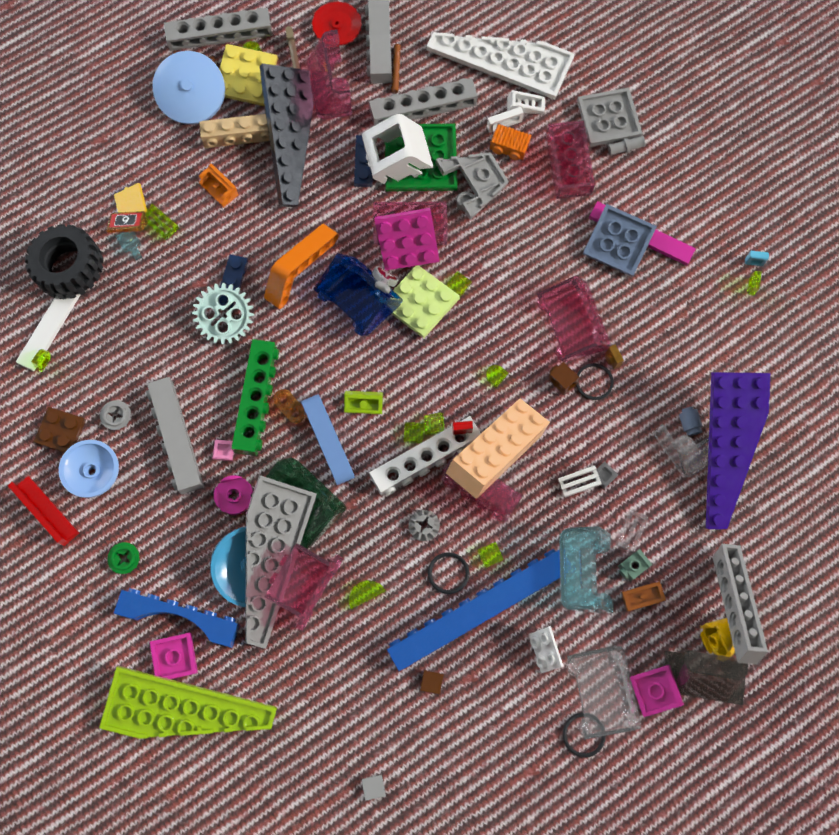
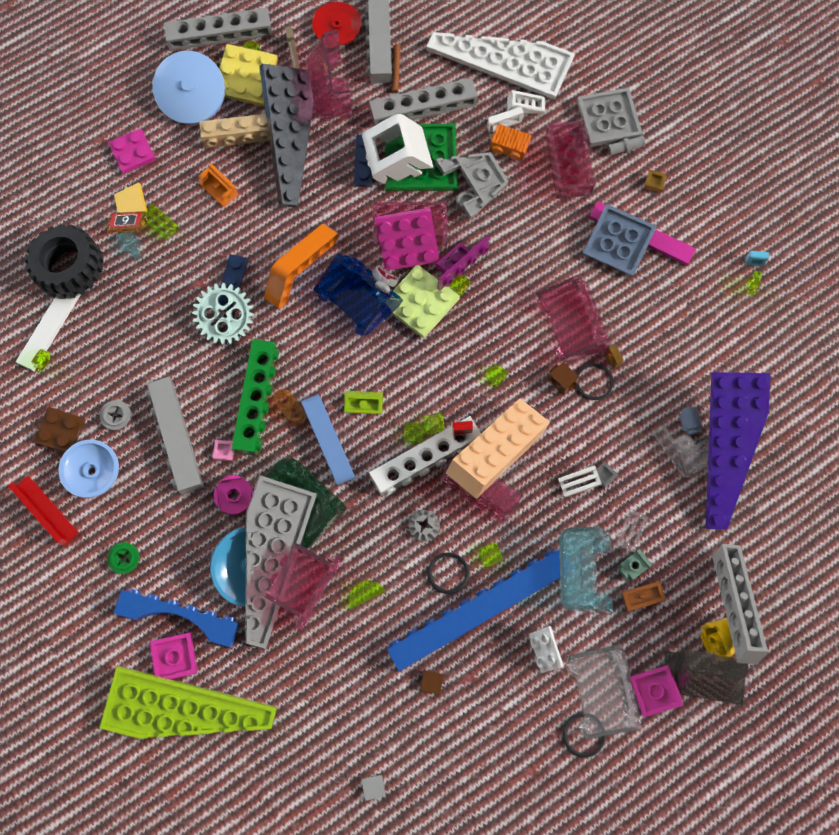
none -> dark pink plate [108,128,156,175]
none -> magenta bracket [435,236,490,291]
none -> pearl gold plate [644,170,667,193]

